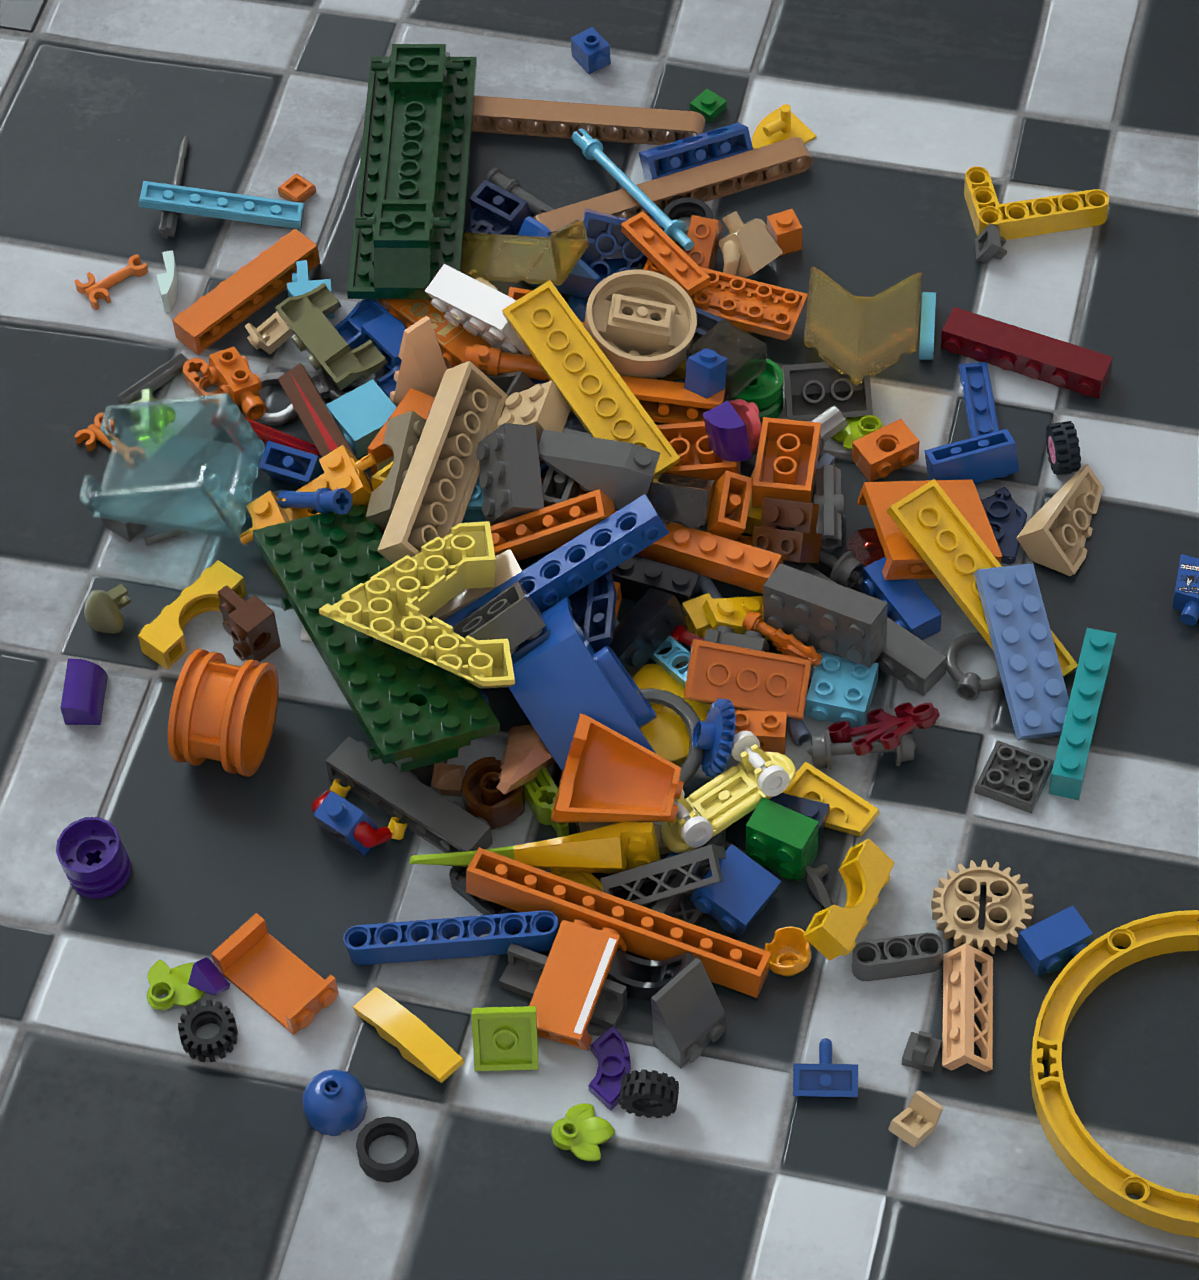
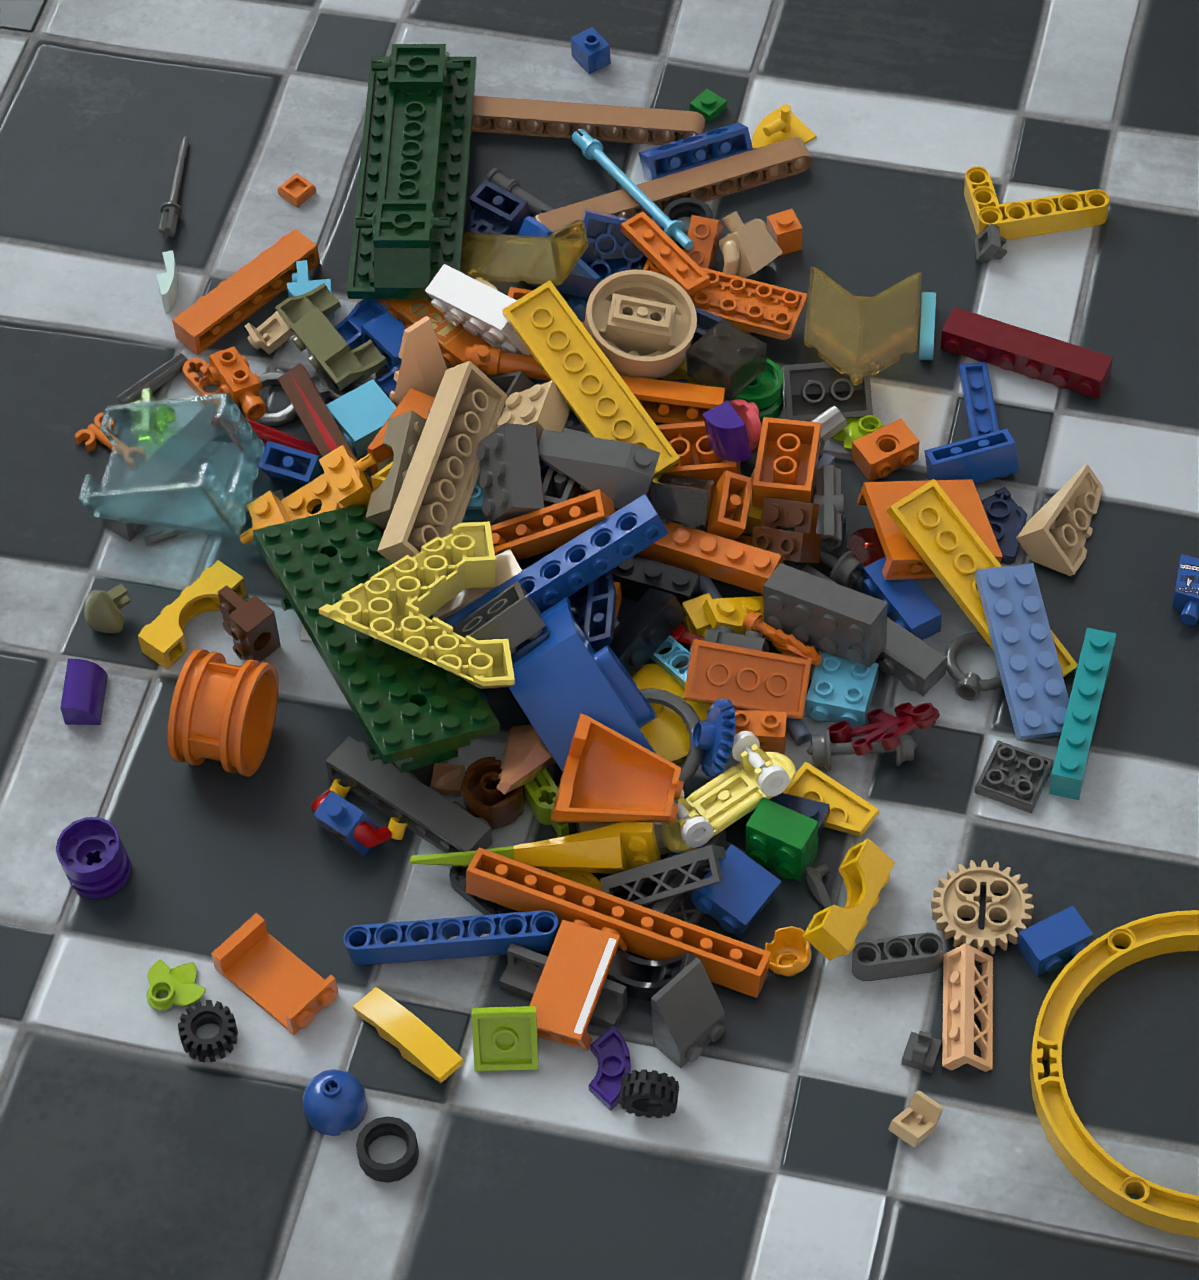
orange bar [74,254,149,310] -> none
medium azure tile [139,181,305,230] -> none
dark purple slope [188,957,230,996] -> none
blue pin [277,488,352,515] -> none
lime plate [551,1103,615,1161] -> none
blue brick [684,348,728,399] -> none
blue plate [793,1038,858,1097] -> none
black wheel [1045,421,1081,475] -> none

